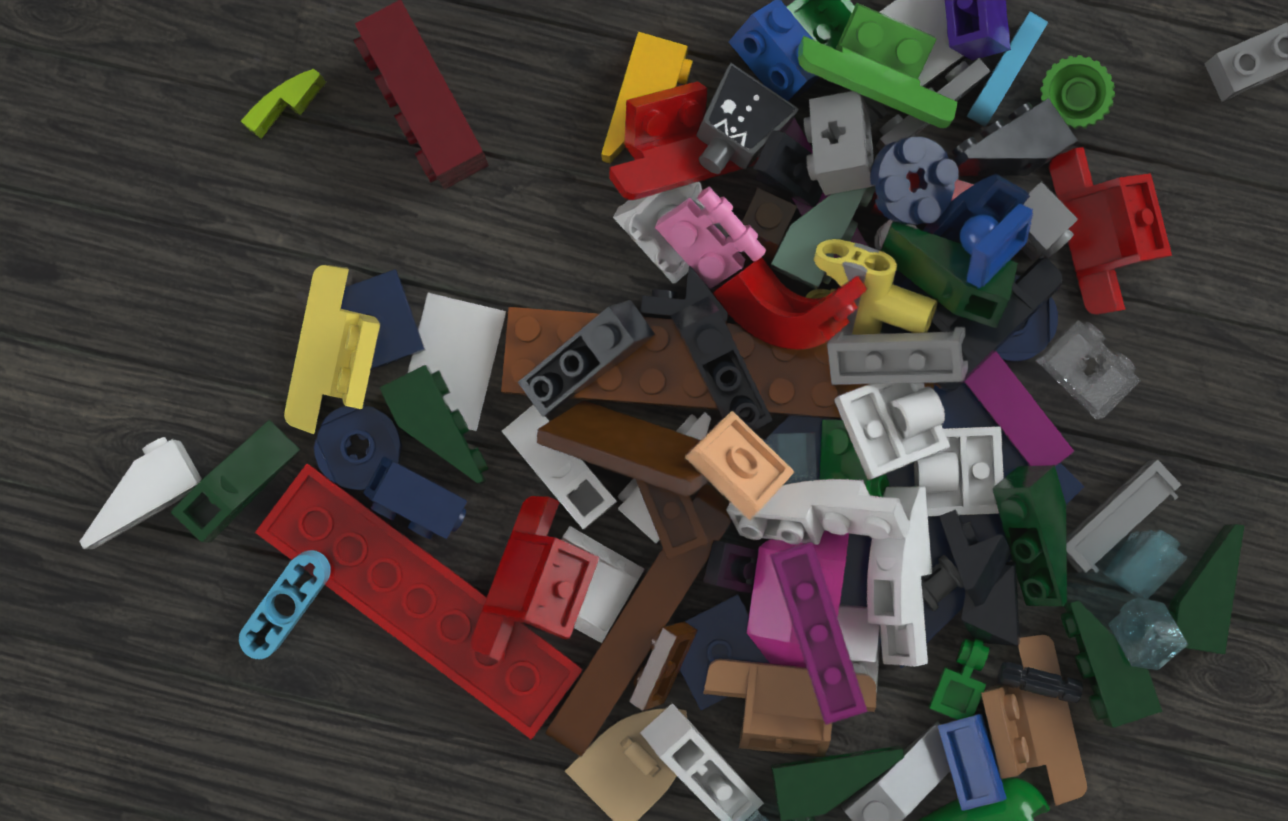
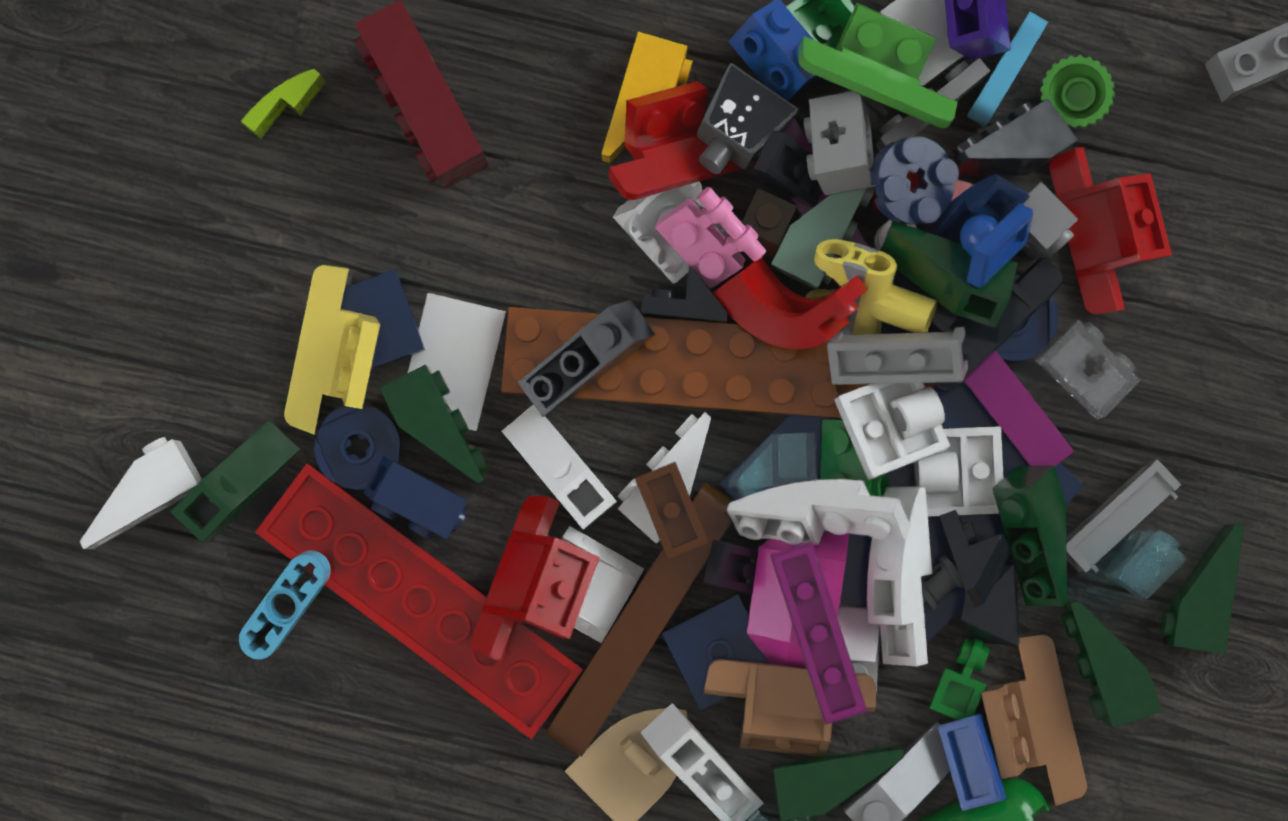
reddish brown tile [537,400,709,497] -> none
reddish brown plate [629,622,698,711] -> none
black slope [671,296,773,431] -> none
light nougat tile [685,411,794,520] -> none
black axle [998,662,1083,703] -> none
clear light blue brick [1108,598,1188,670] -> none

